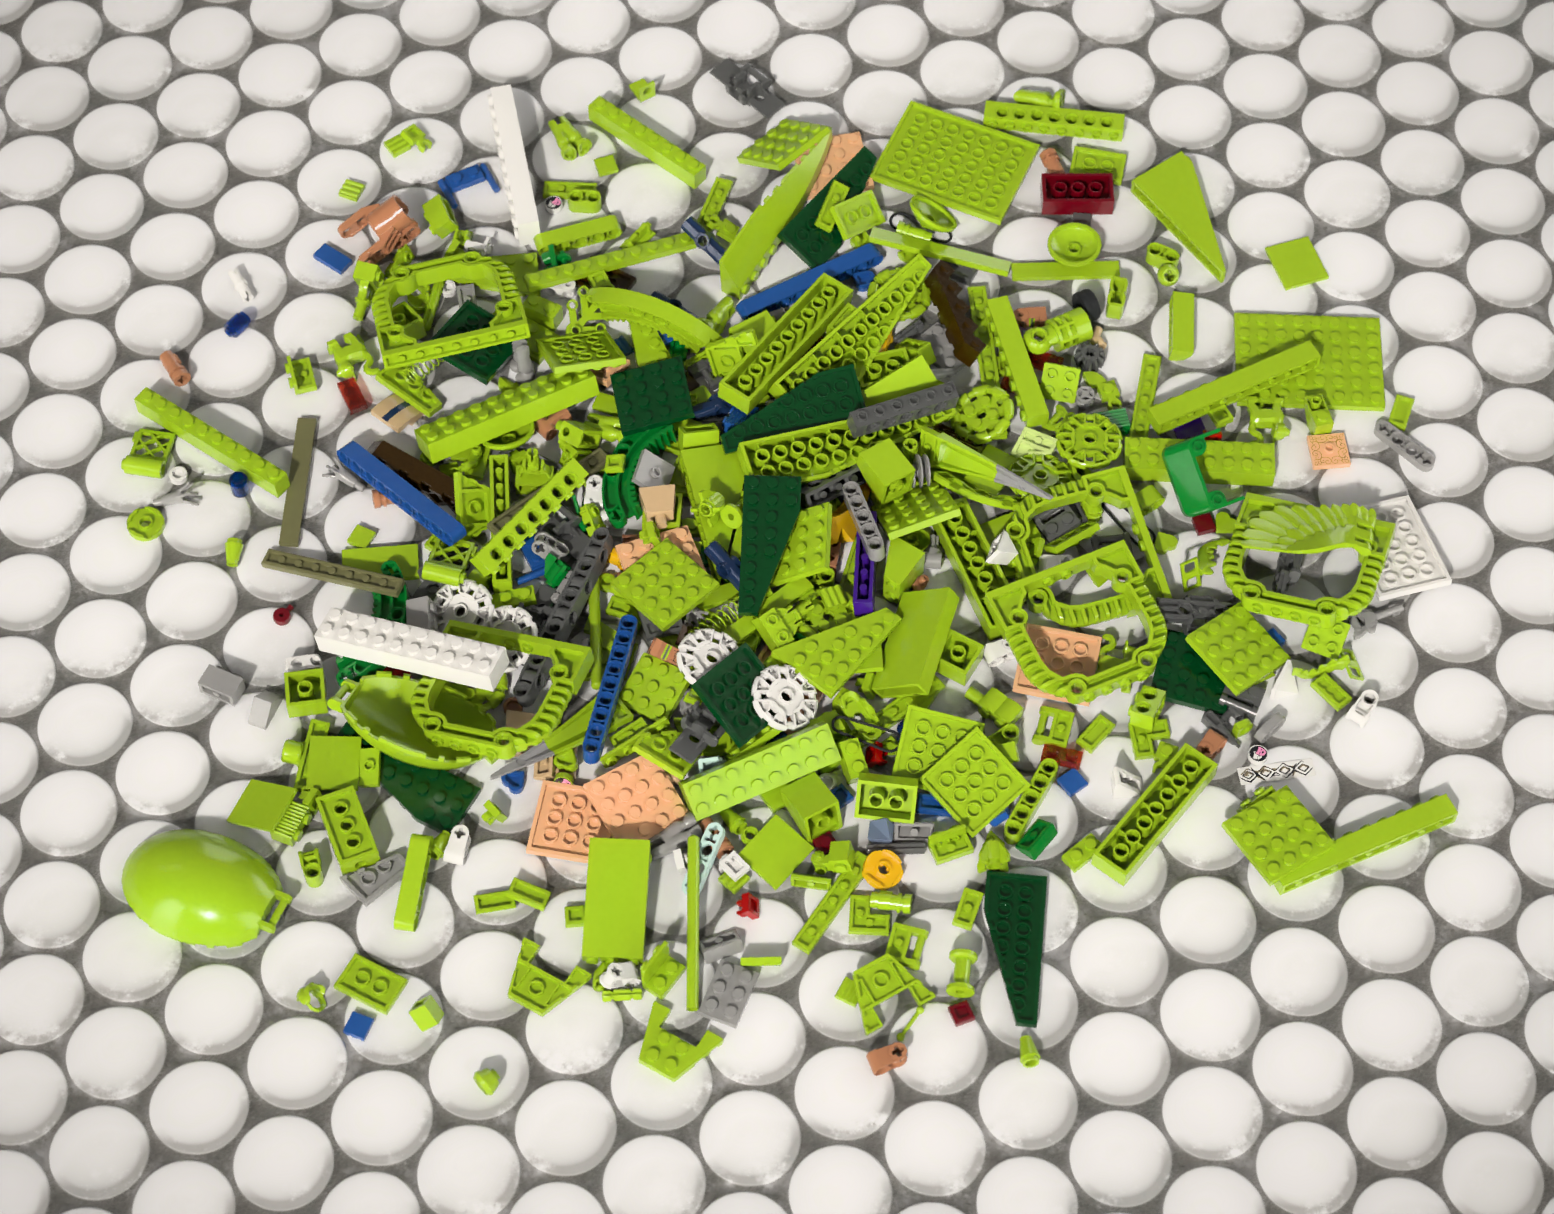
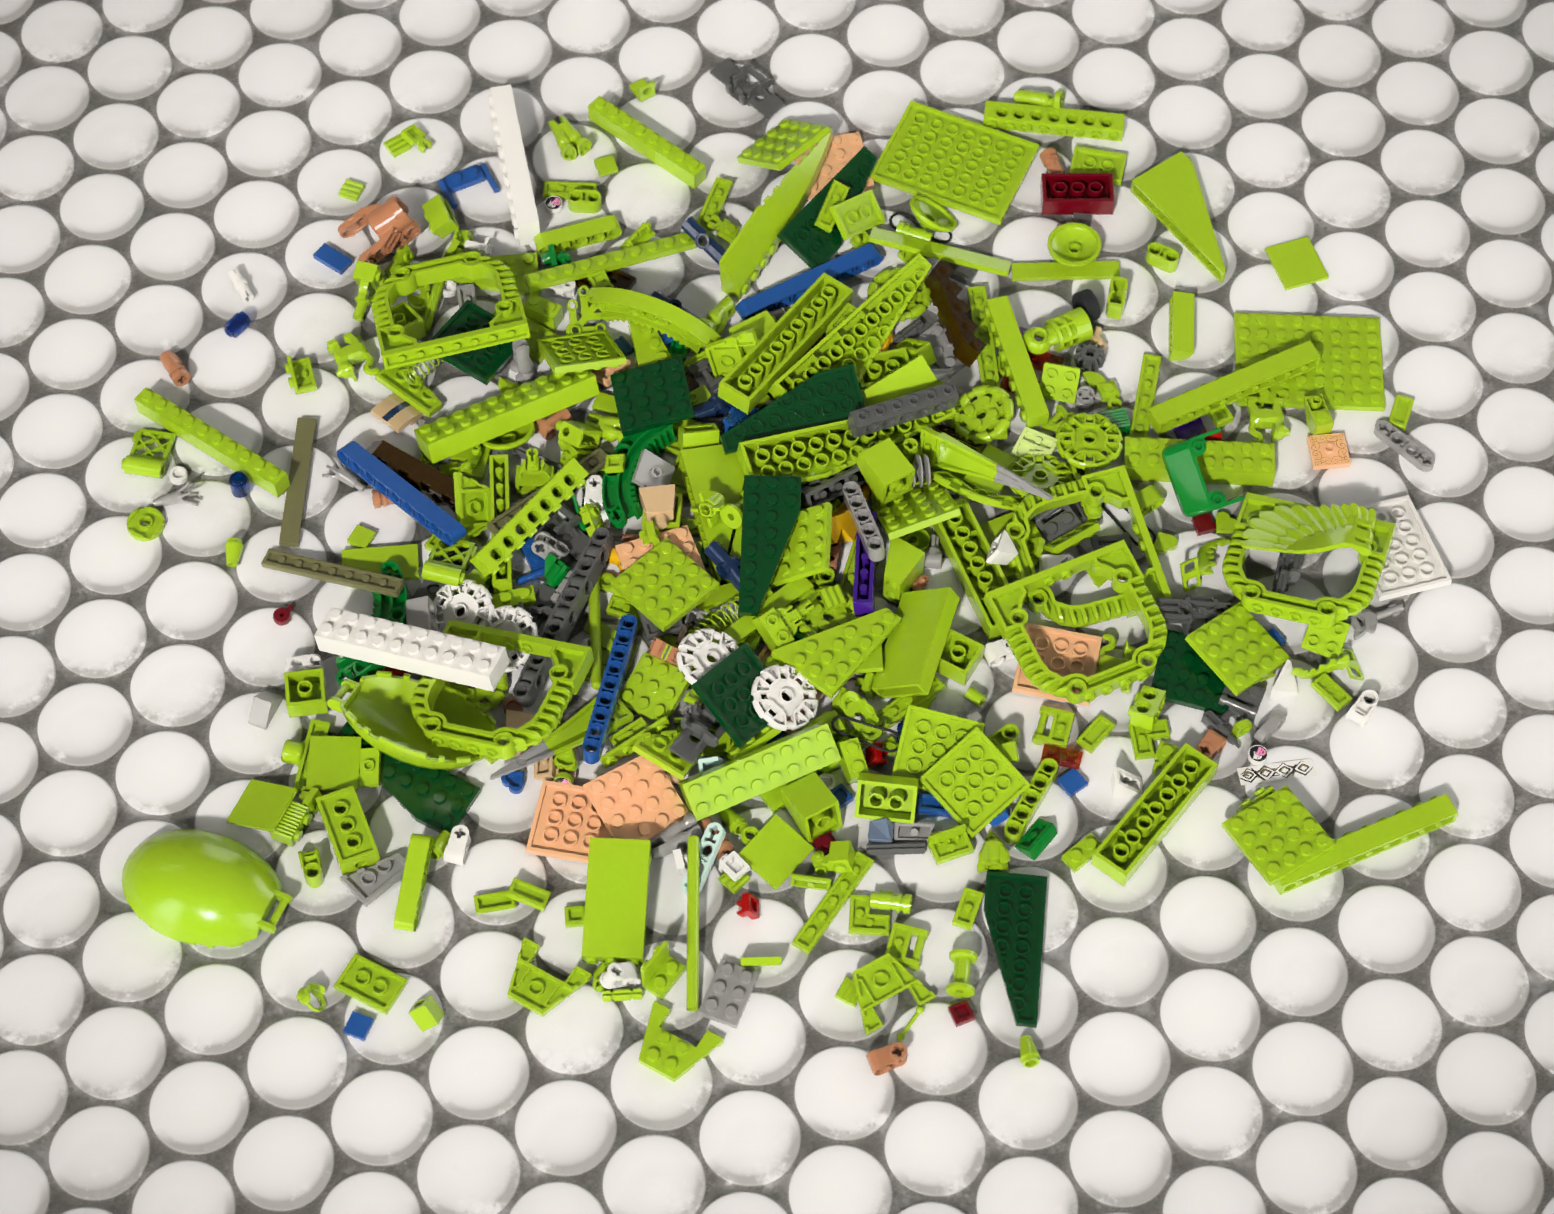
light grey brick [198,664,246,706] -> none
clear red plate [337,377,368,415] -> none
lime cone [473,1068,500,1095] -> none
lime tile [481,800,508,825] -> none
lime tile [508,450,528,475] -> none
light grey slope [699,929,744,964] -> none
blue tile [852,270,875,292] -> none
yellow plate [862,849,903,891] -> none
lime brick [978,687,1023,729] -> none
nougat leg [1013,306,1047,328] -> none
lime piece [1157,264,1180,287] -> none

